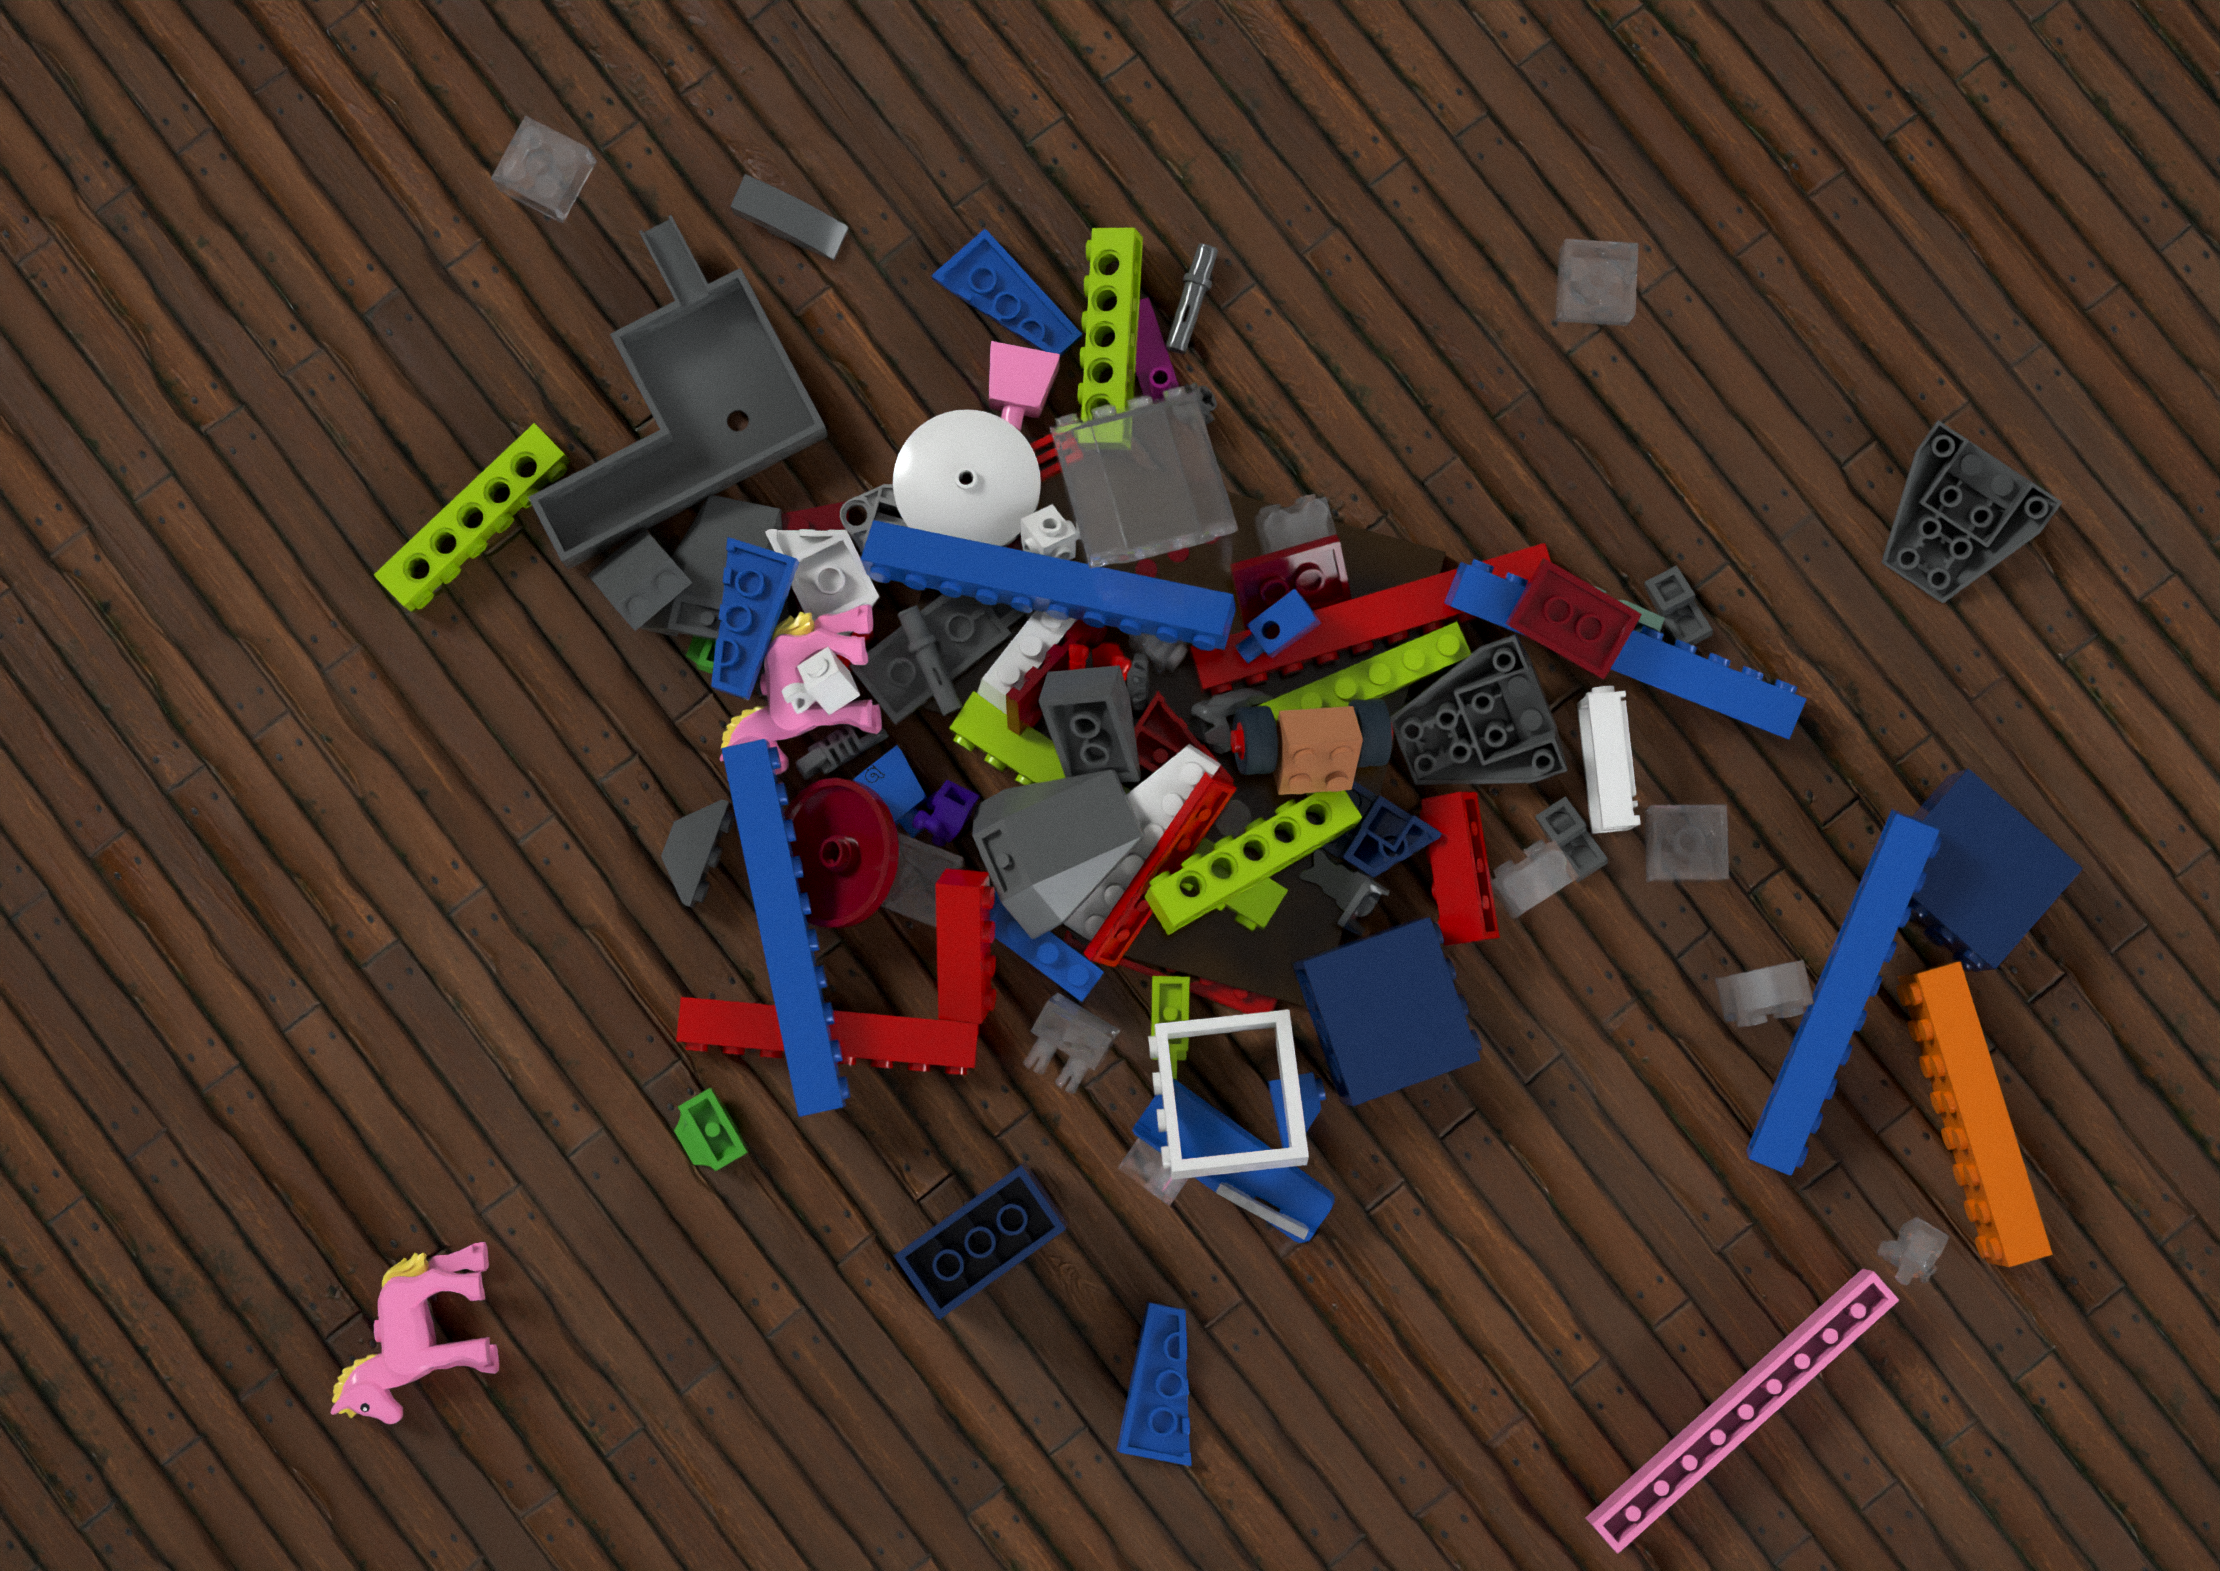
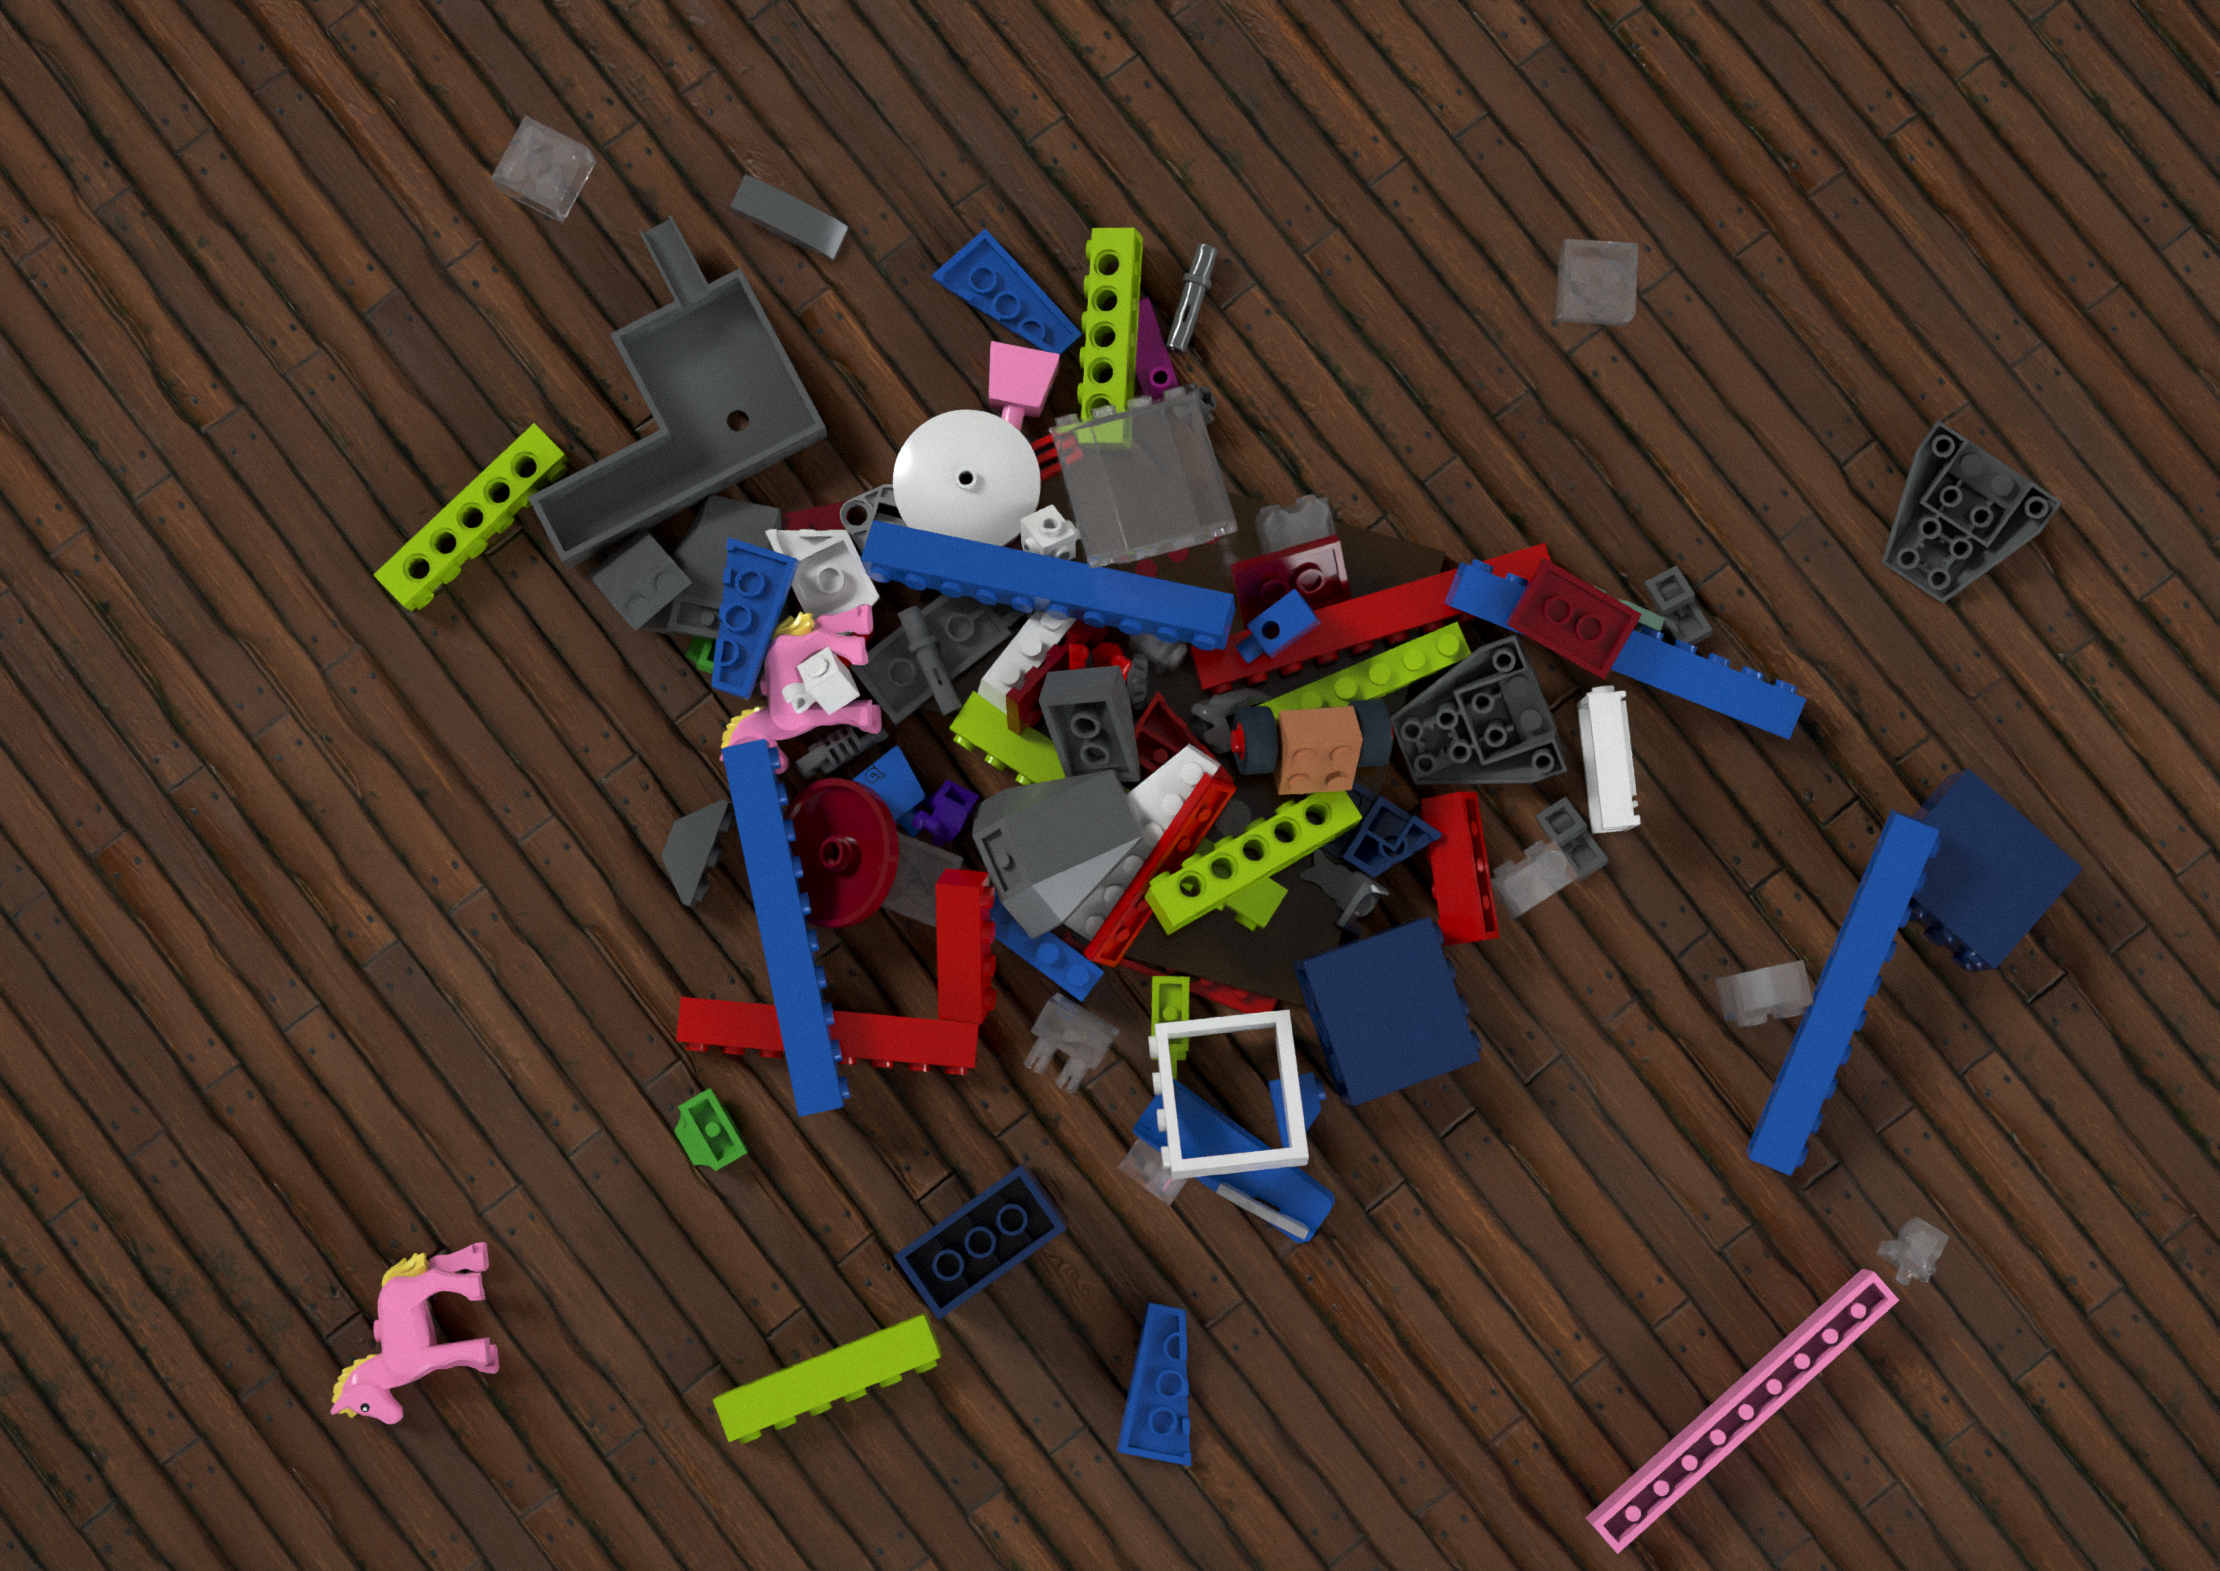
clear brick [1645,804,1729,882] -> none
orange brick [1897,961,2053,1267] -> none
none -> lime brick [713,1312,942,1444]

